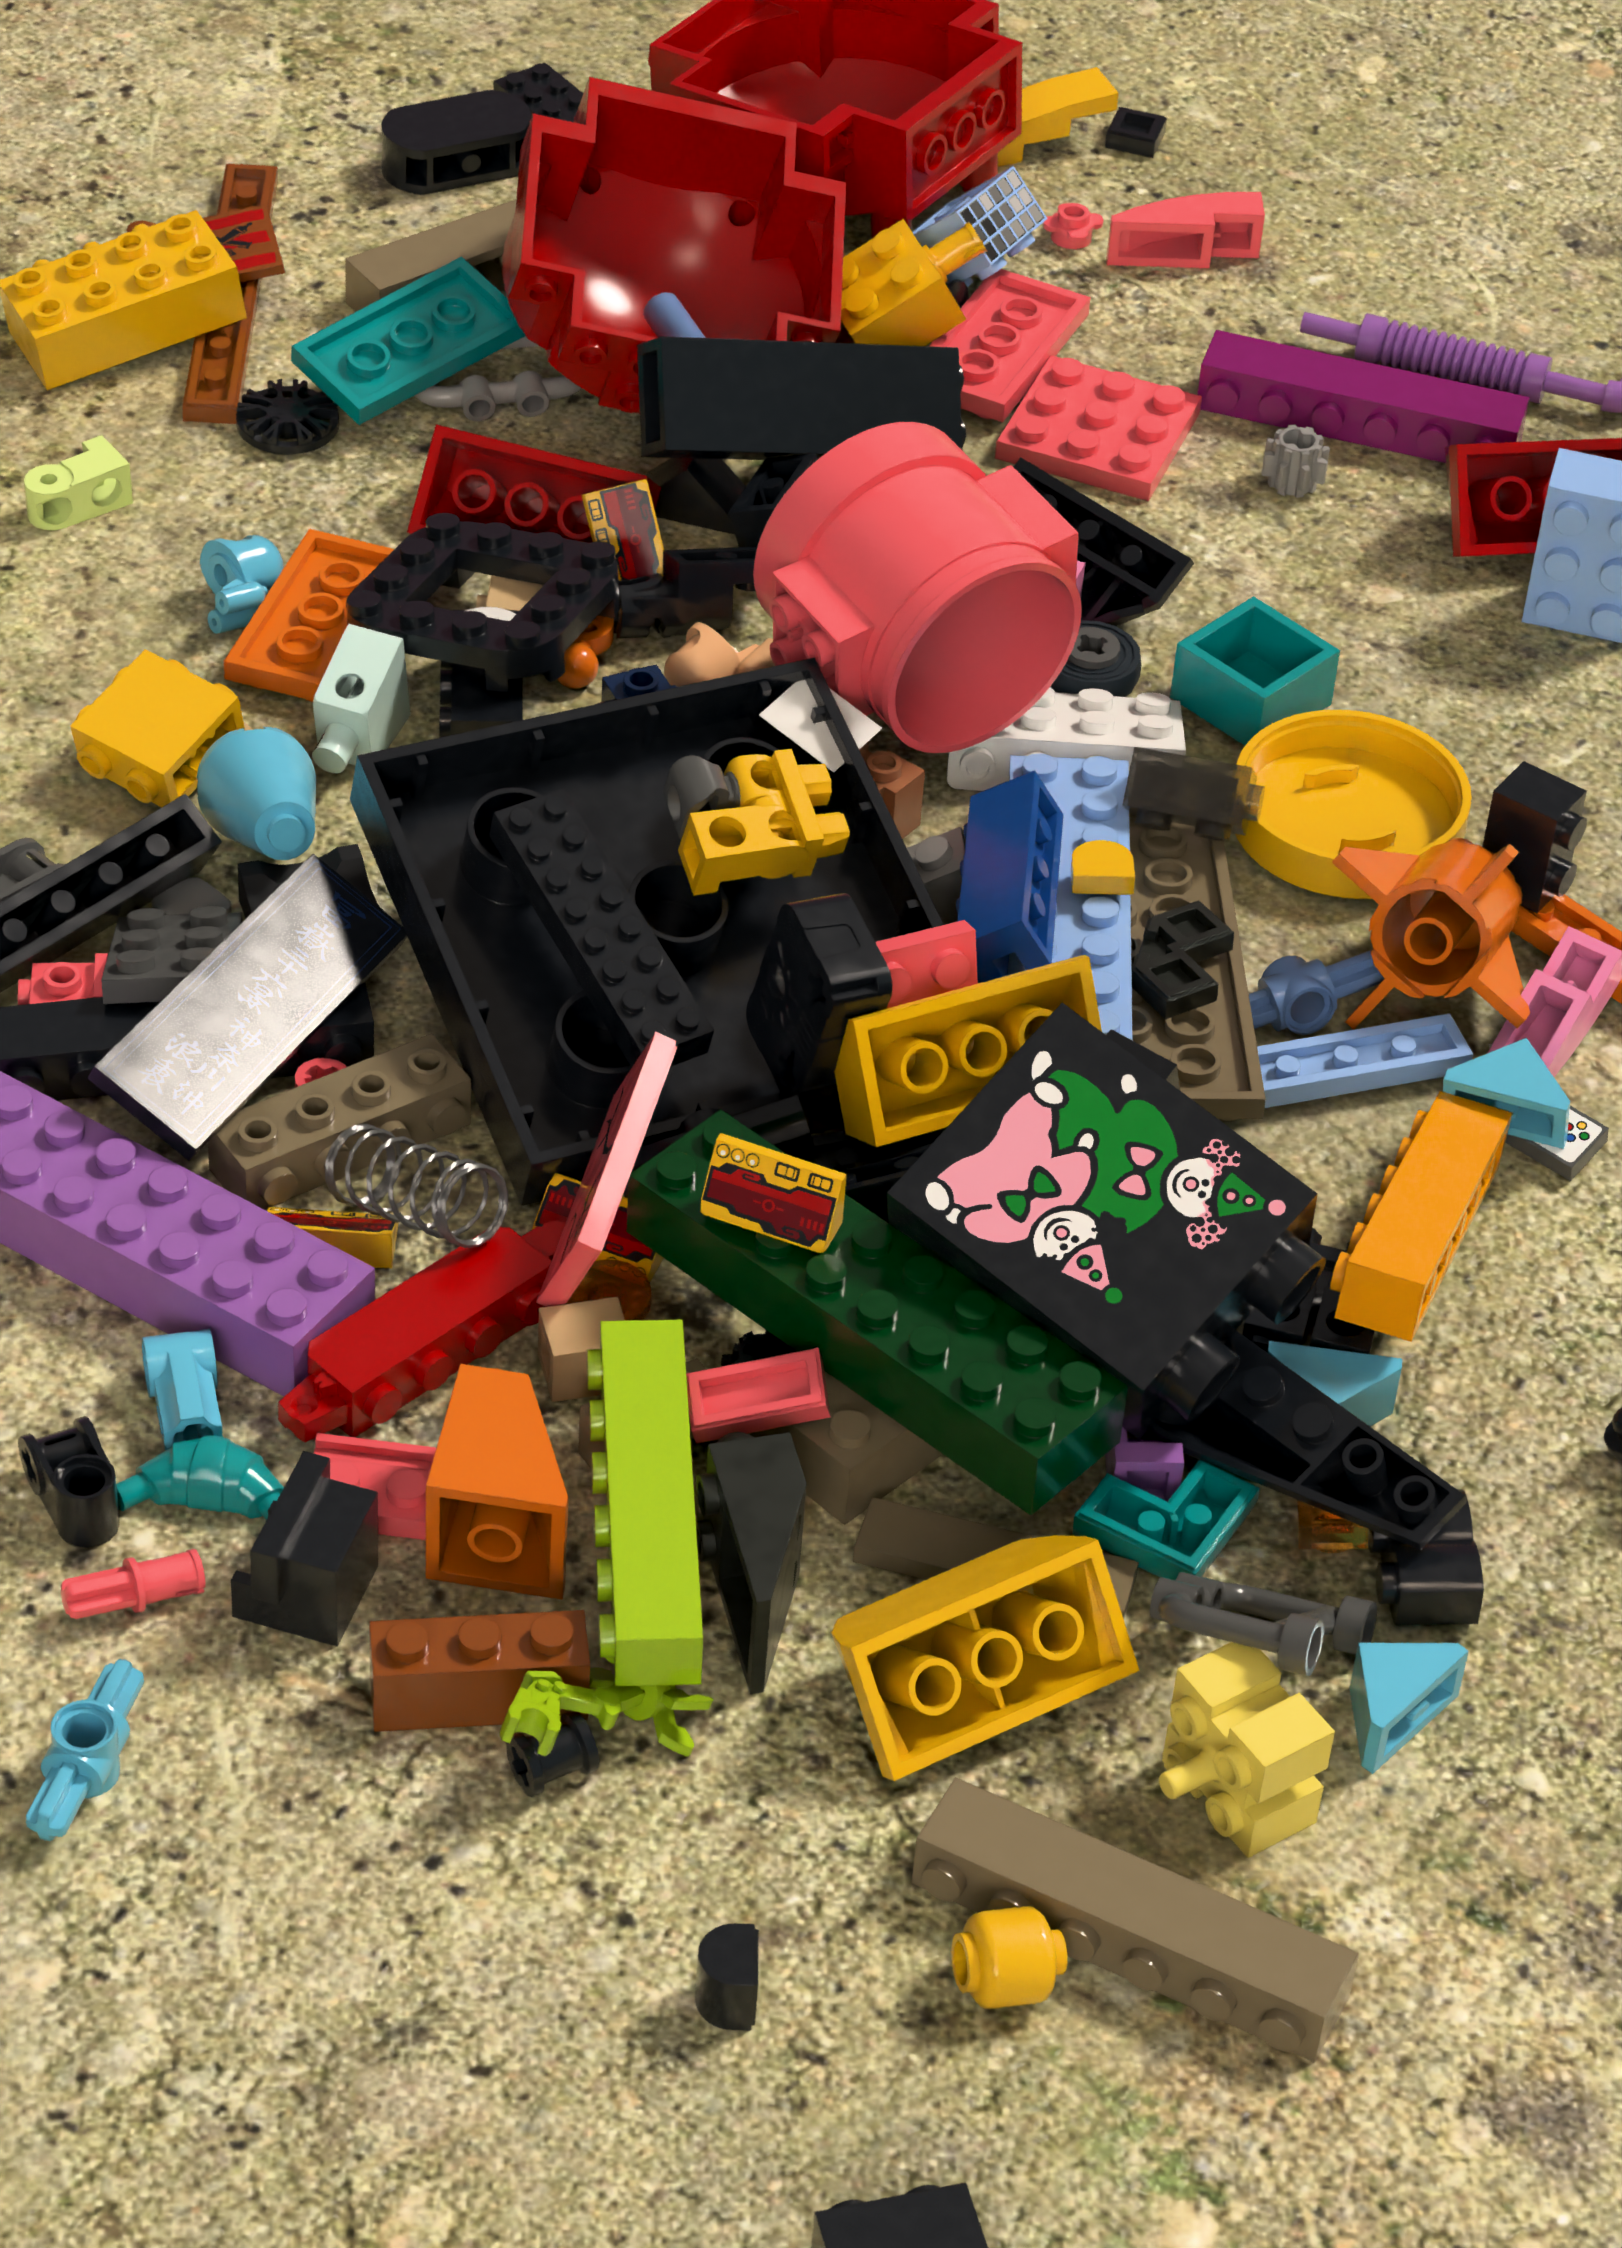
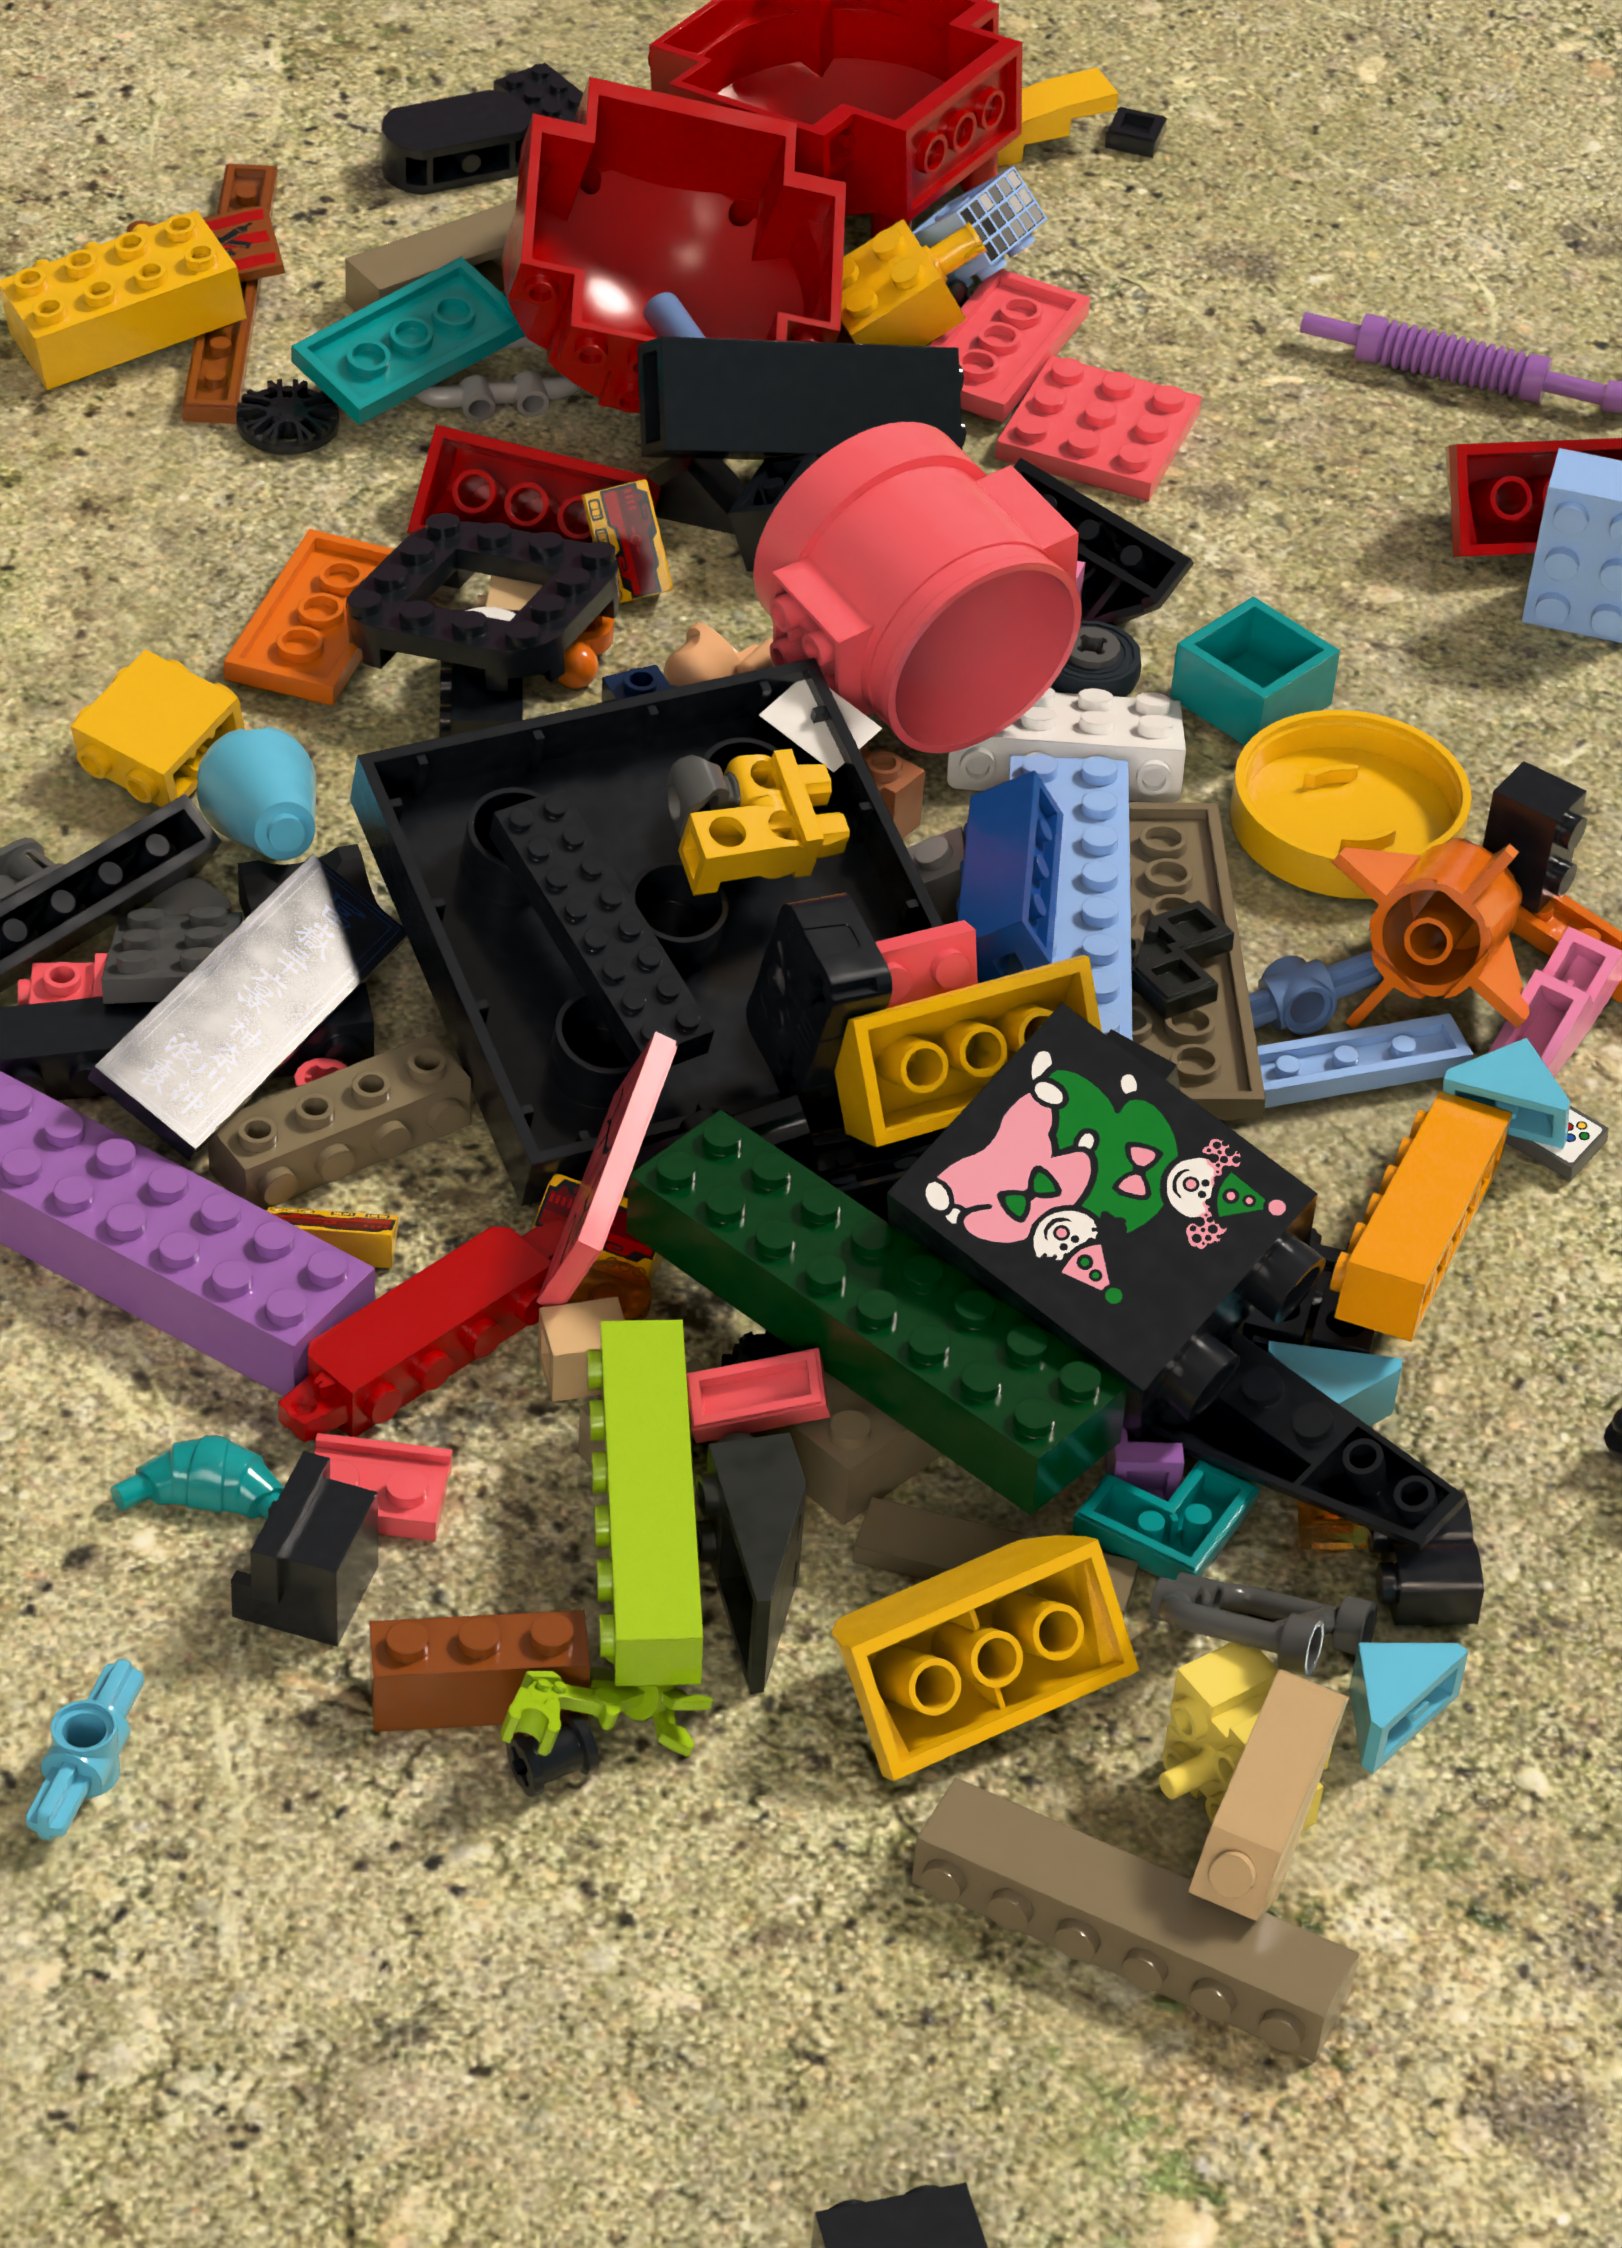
black piece [18,1416,120,1548] -> none
yellowish green leg [24,435,133,530] -> none
coral axle [61,1549,206,1619] -> none
medium azure piece [142,1329,223,1450] -> none
medium azure piece [200,535,283,634] -> none
light aqua torso [312,624,411,773] -> none
dark grey piece [325,1124,508,1248] -> none
orange slope [426,1364,568,1600] -> none
black plate [614,547,757,639] -> none
black brick [695,1923,758,2031] -> none
slope [700,1133,847,1253] -> none
yellow head [951,1906,1067,2009] -> none
coral plate [1042,203,1103,249] -> none
yellow tile [1071,840,1135,895] -> none
coral slope [1106,192,1265,268] -> none
clear smoke brick [1123,747,1265,842] -> none
magenta brick [1197,330,1530,463] -> none
light grey gear [1261,424,1330,498] -> none
none -> tan slope [1188,1669,1349,1921]

